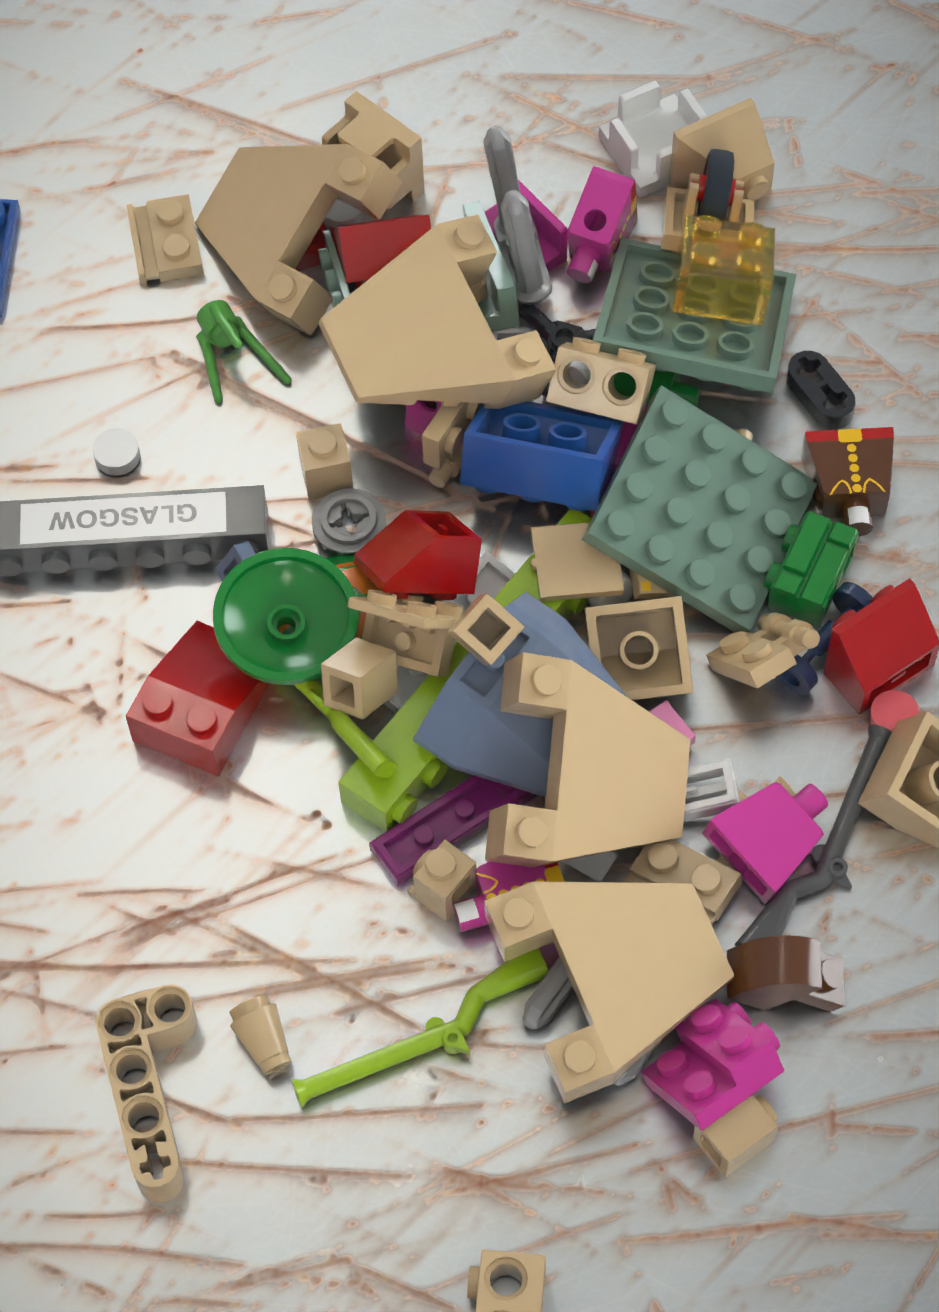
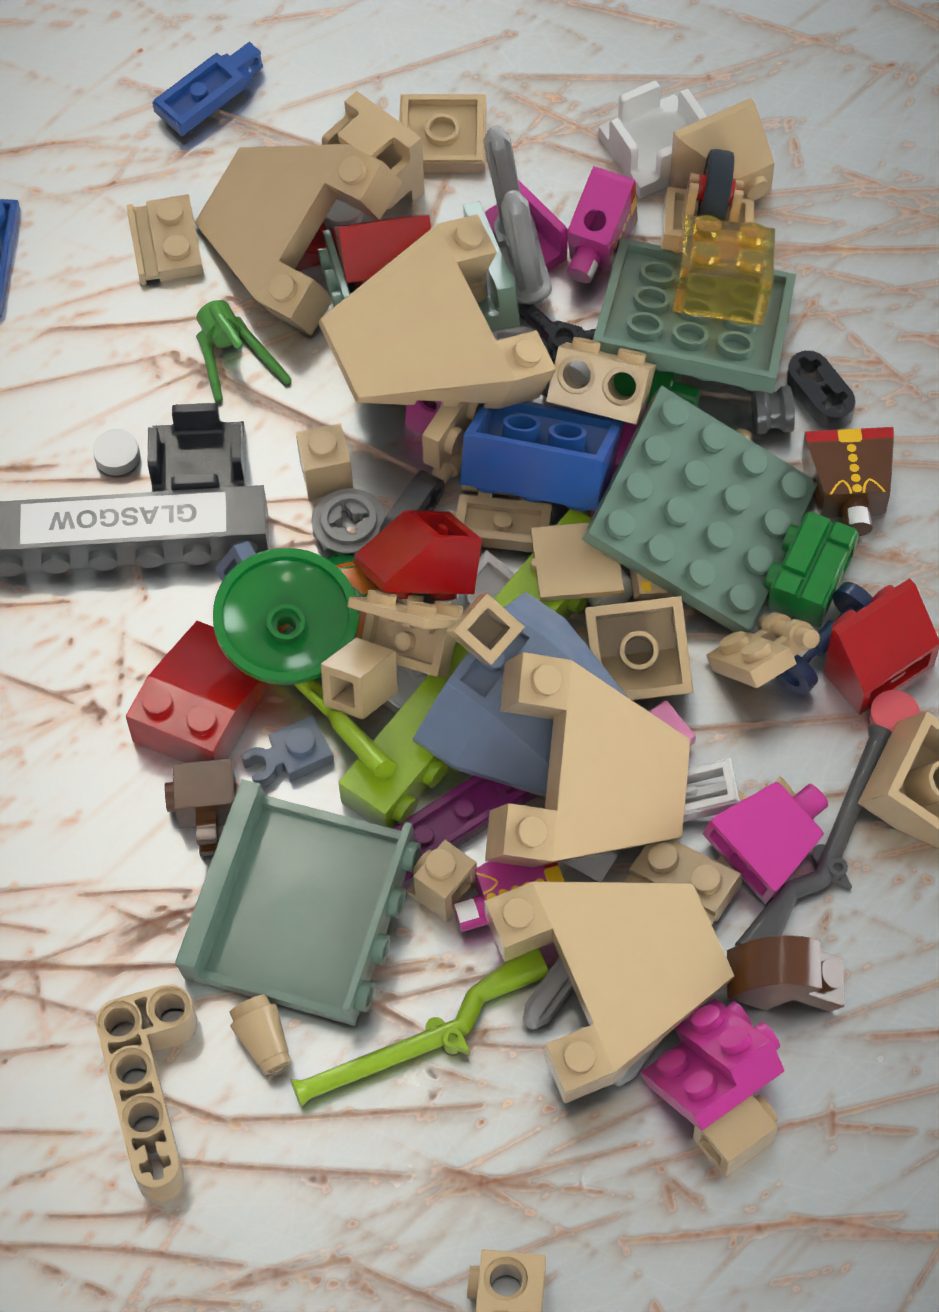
none -> panel [147,403,246,492]
none -> blue hinge [152,42,263,136]
none -> reddish brown brick [164,759,237,856]
none -> sand green panel [175,779,421,1026]
none -> sand blue plate [241,715,334,789]
none -> black beam [379,470,445,532]
none -> tan tile [399,94,486,173]
none -> tan plate [456,485,552,552]
none -> dark grey wheel [751,386,795,435]

